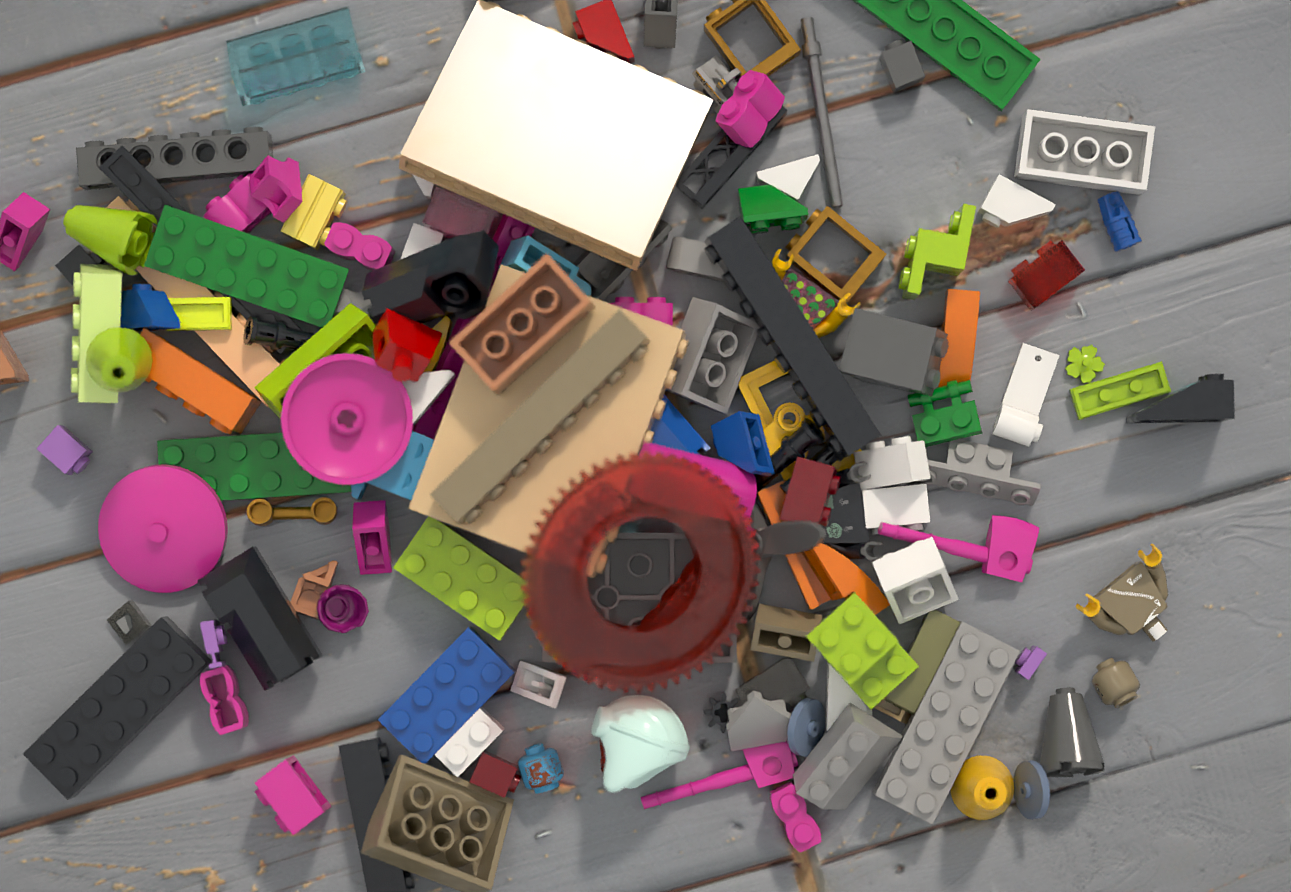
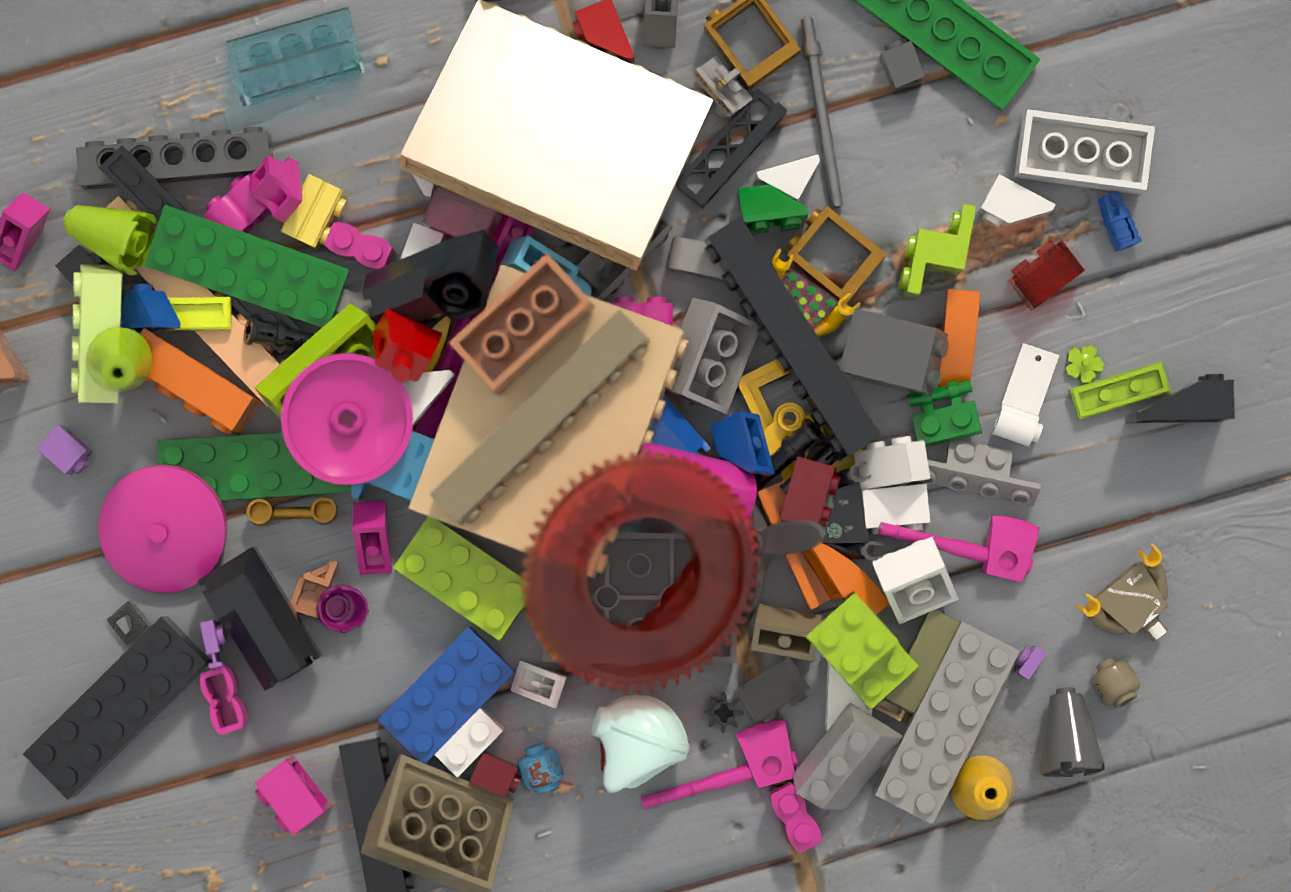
dark pink brick [716,70,785,148] -> none
light grey slope [726,690,791,751] -> none
sand blue piece [787,698,826,757] -> none
sand blue piece [1013,760,1050,819] -> none

